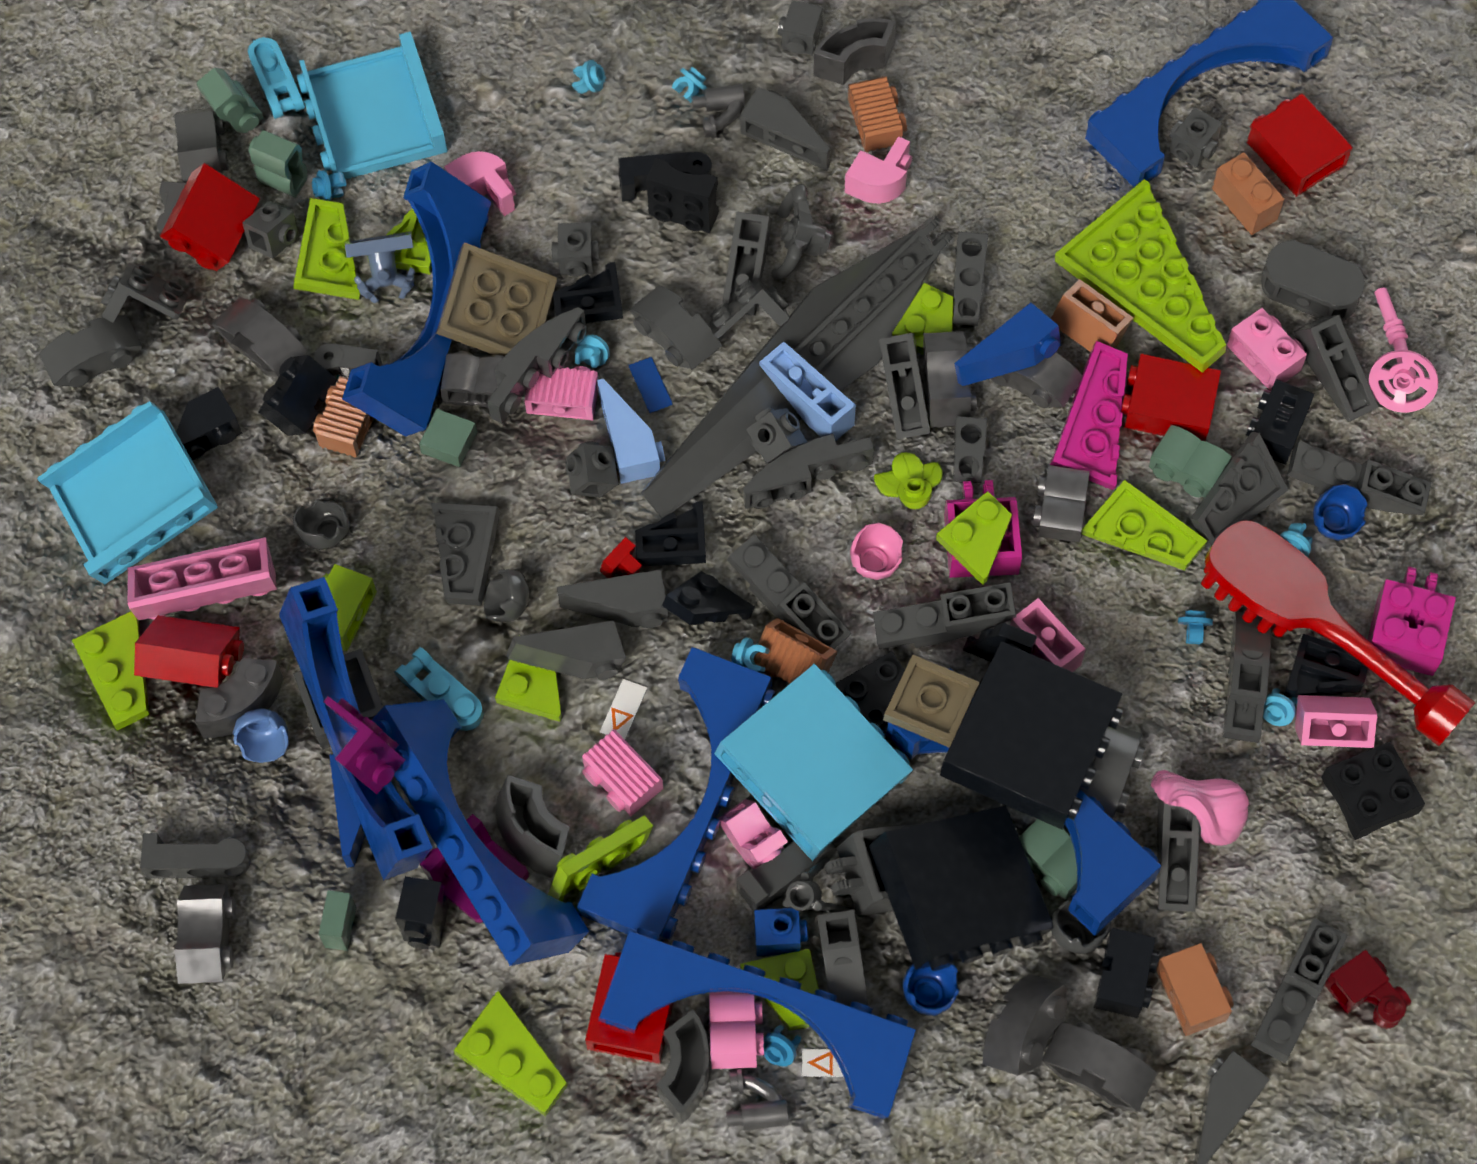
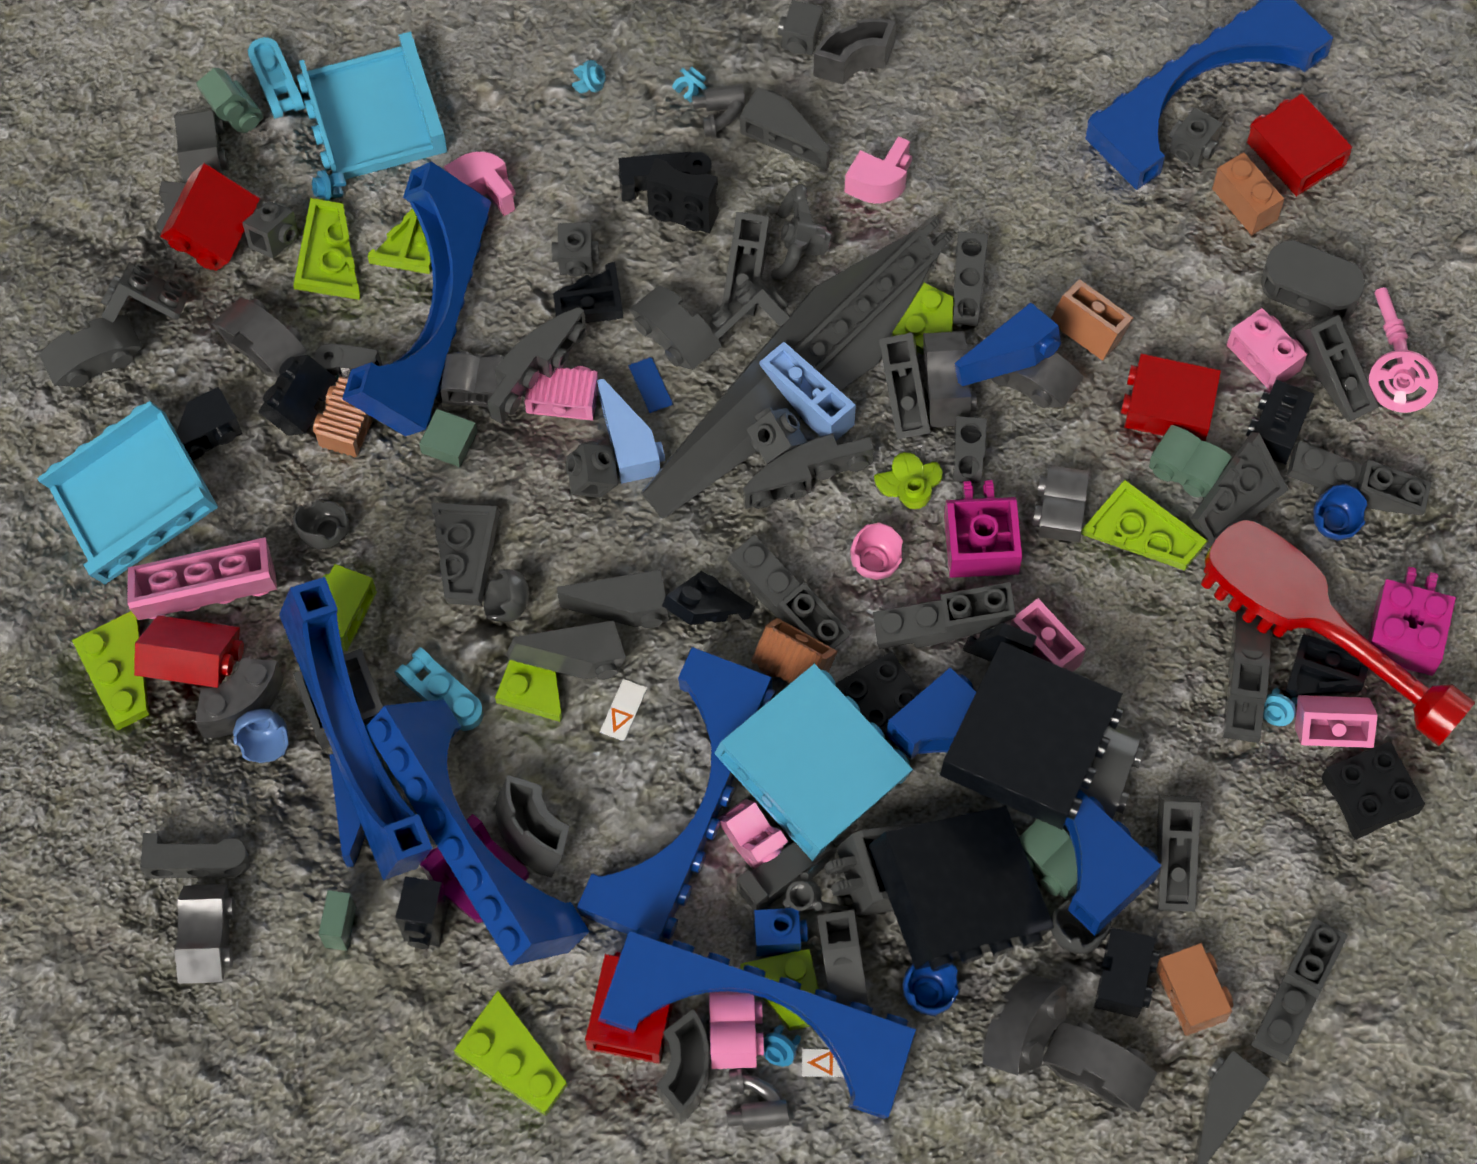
sand green brick [249,130,307,198] -> none
magenta bracket [323,696,405,794] -> none
sand blue piece [345,232,415,303] -> none
dark tan plate [436,242,557,357] -> none
lime wing [548,815,653,902] -> none
medium azure plate [575,335,610,368] -> none
bright pink brick [582,729,663,816] -> none
red tile [600,537,642,578] -> none
black wing [635,501,706,567] -> none
medium azure plate [731,637,770,673] -> none
nougat brick [848,76,907,153] -> none
dark tan plate [883,654,980,748] -> none
lime wing [936,491,1012,585] -> none
dark pink wing [1050,341,1128,490] -> none
lime wing [1055,179,1226,373] -> none
bright pink piece [1151,770,1249,846] -> none
dark azure plate [1178,610,1213,645] -> none
medium azure plate [1280,523,1312,557] -> none
dark red brick [1324,949,1411,1029] -> none

